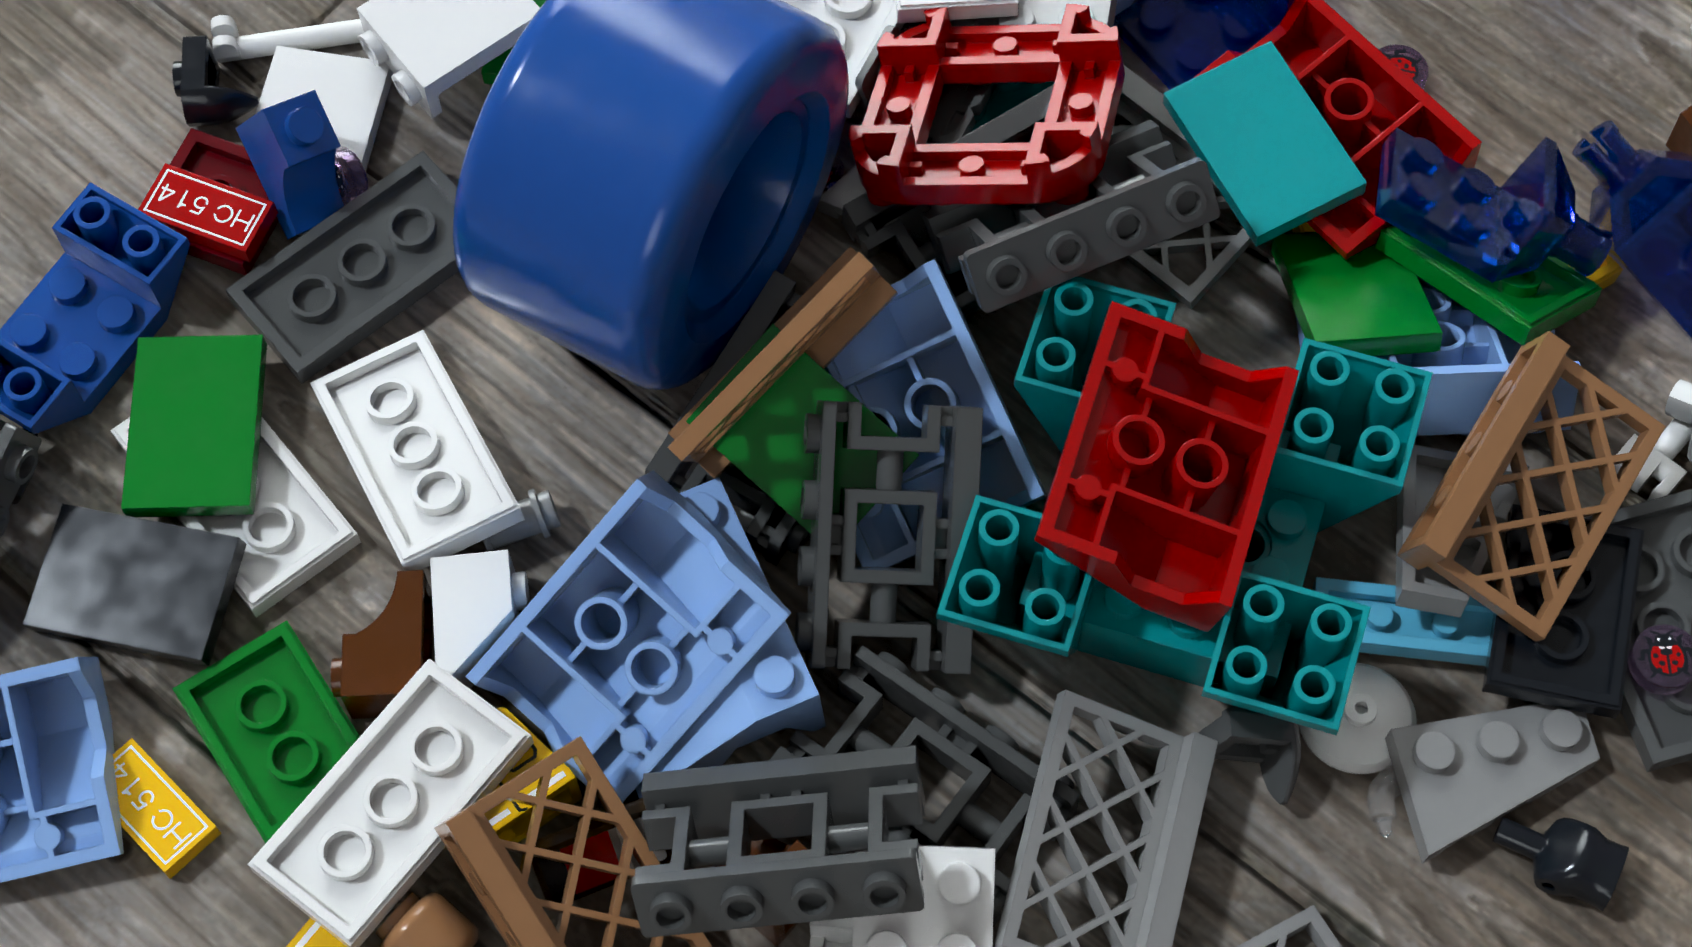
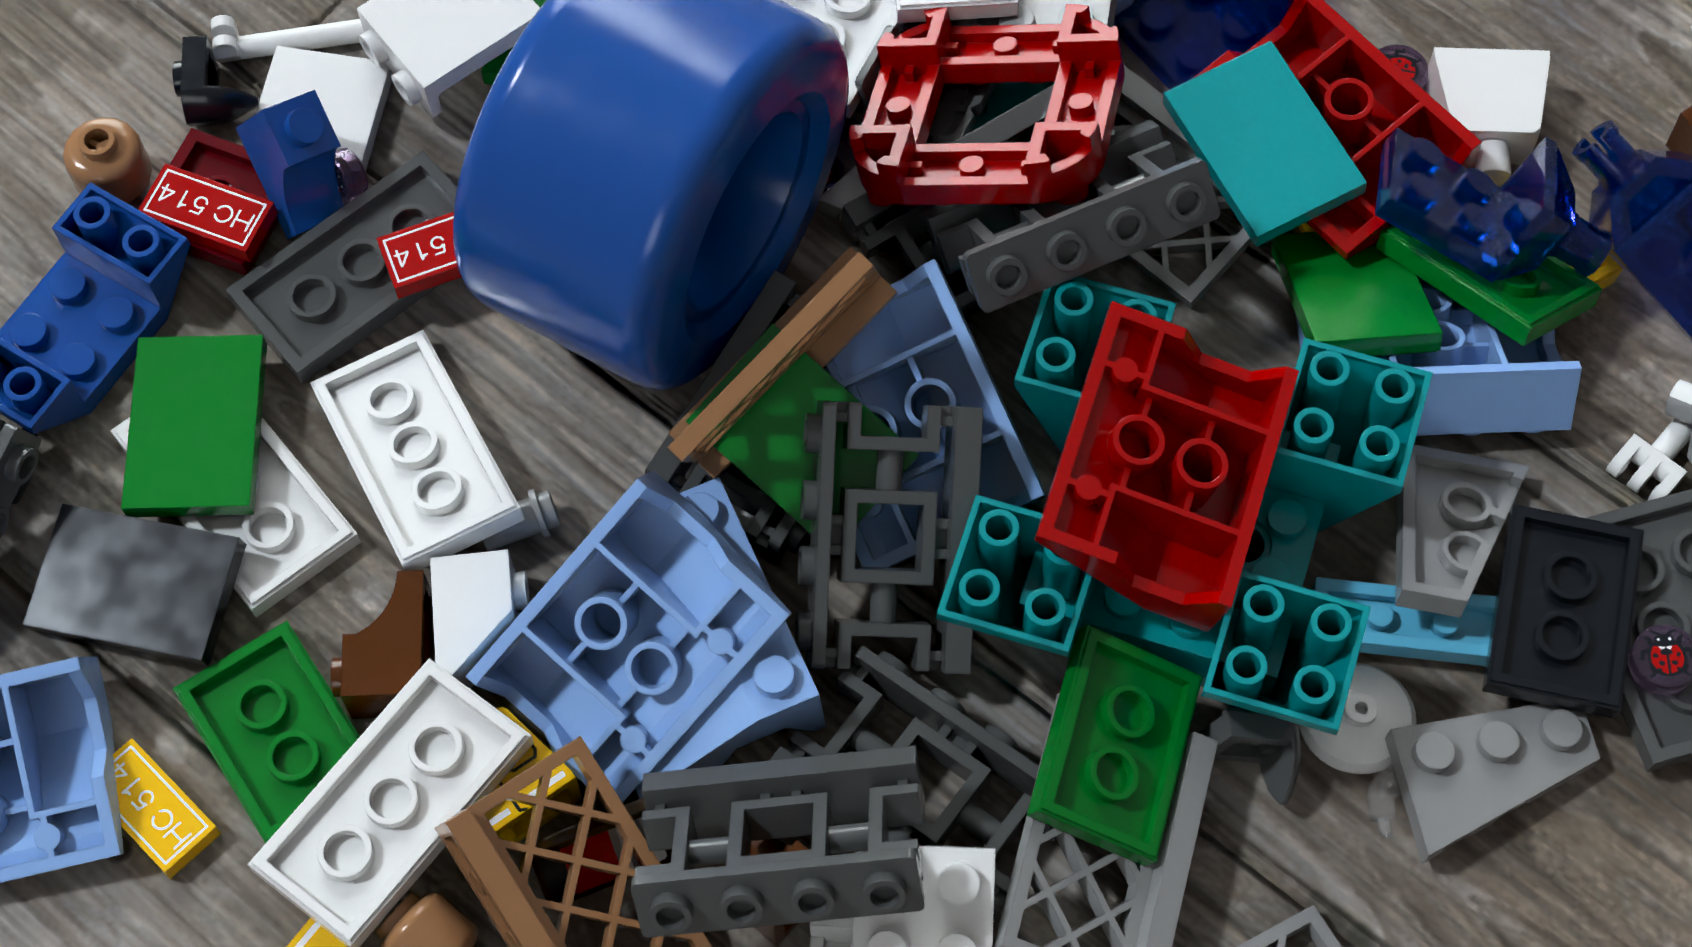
medium nougat fence [1397,331,1666,642] -> none
black piece [1492,817,1629,911] -> none
none -> medium nougat head [63,117,152,203]
none -> red tile [376,212,461,299]
none -> green tile [1026,625,1203,867]
none -> white torso [1424,47,1550,189]

